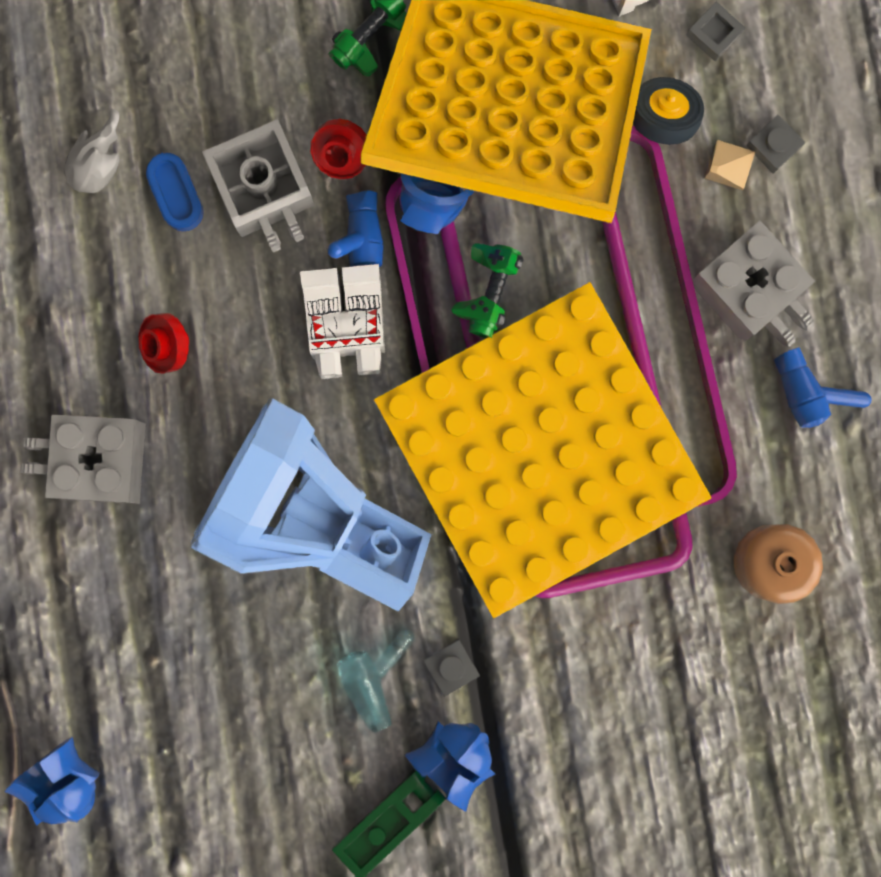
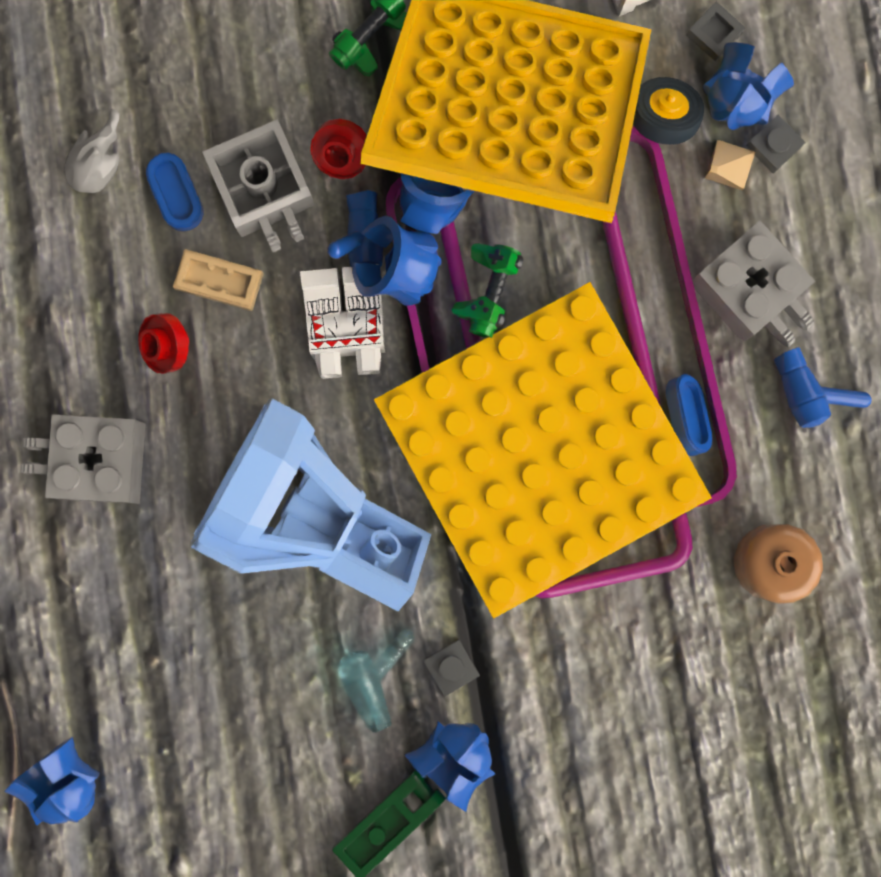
none -> tan plate [173,249,264,311]
none -> blue helmet [352,216,441,306]
none -> blue tile [666,374,713,456]
none -> blue helmet [703,42,794,130]

